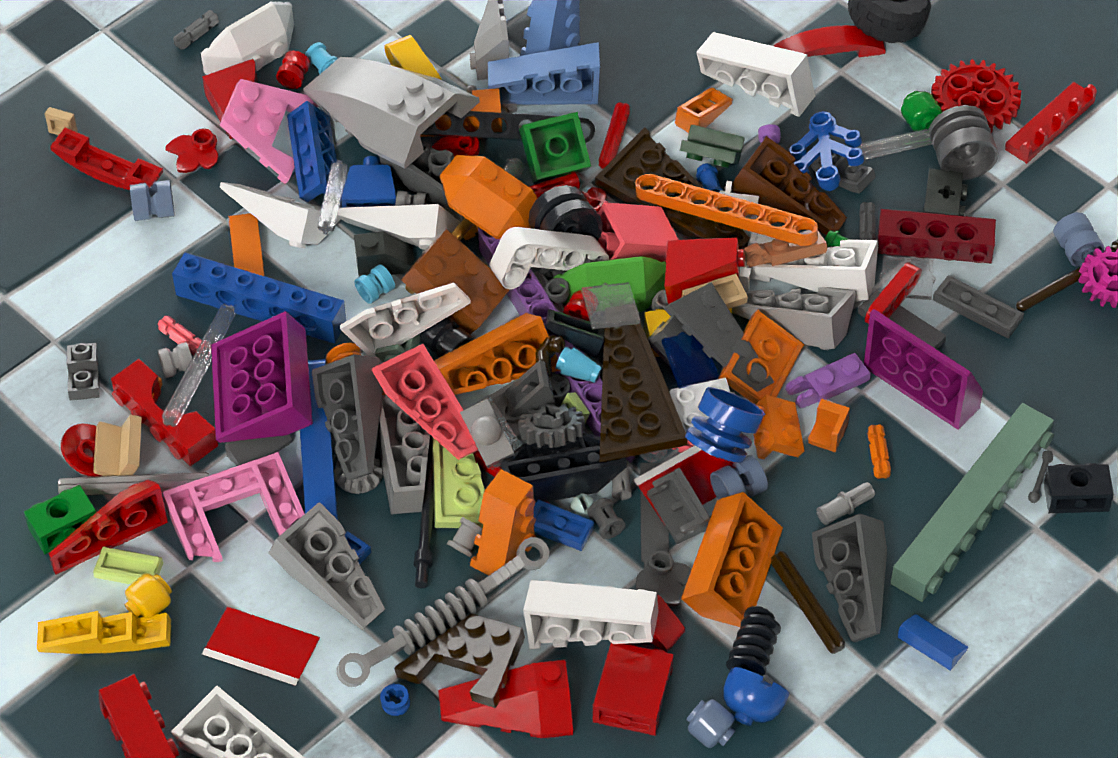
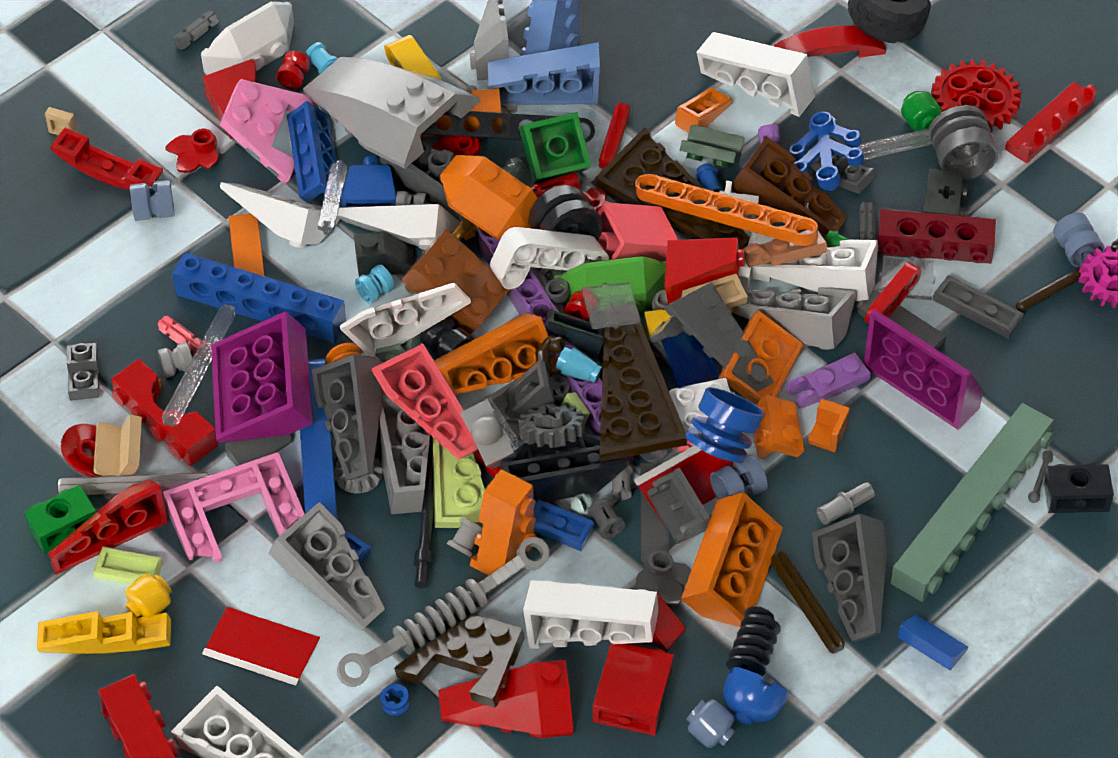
orange axle [867,424,891,479] -> none

